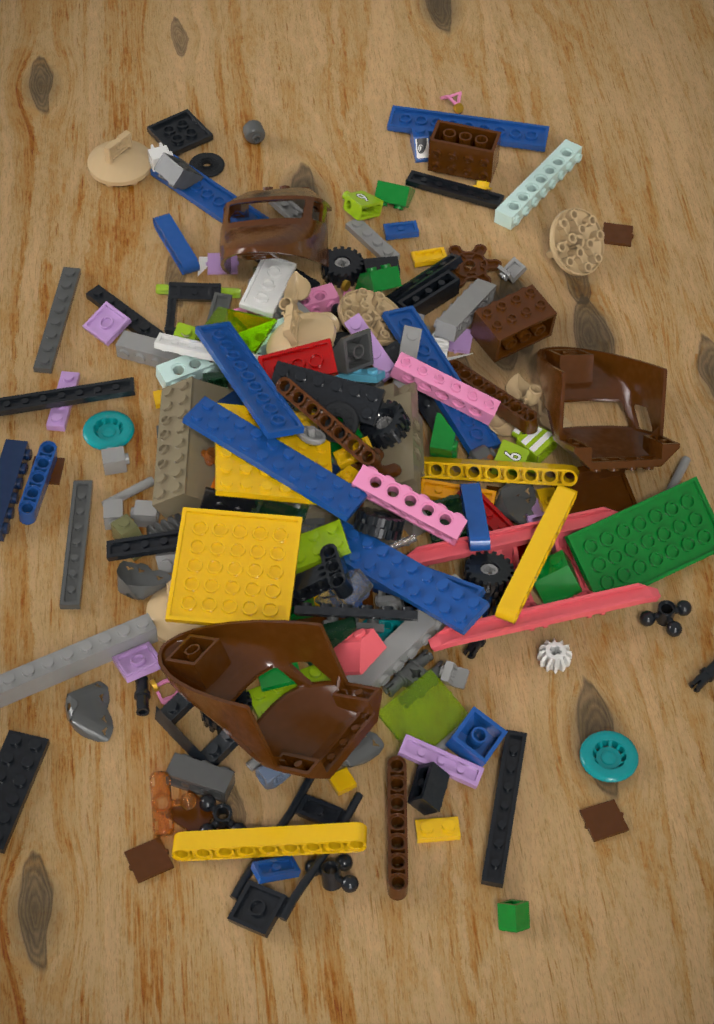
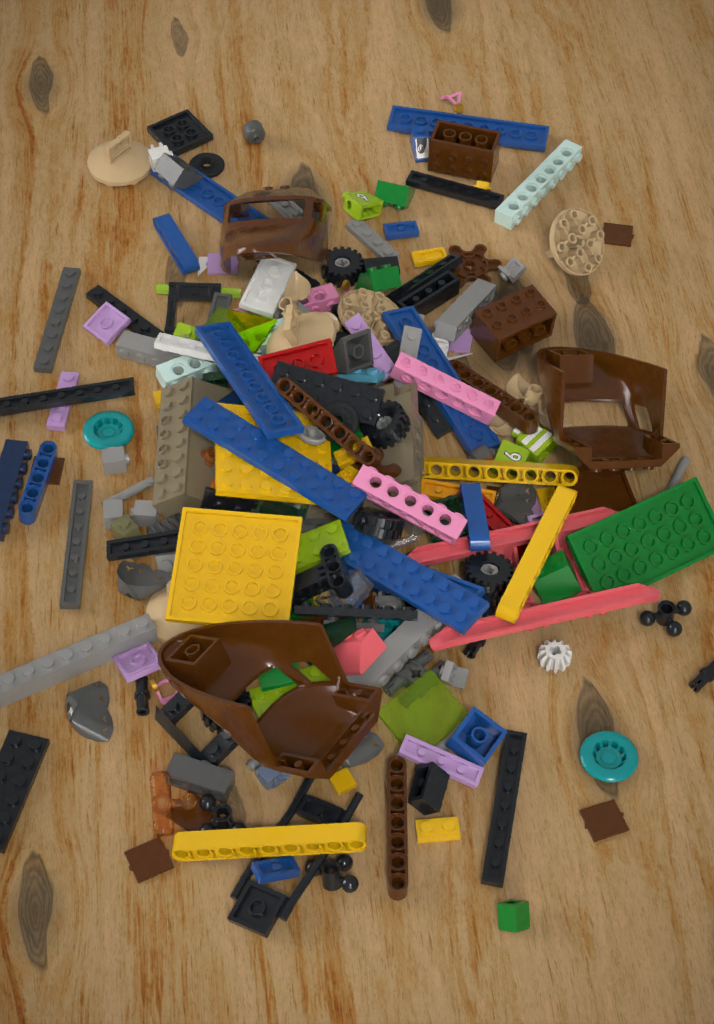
green slope [430,413,459,458] -> none

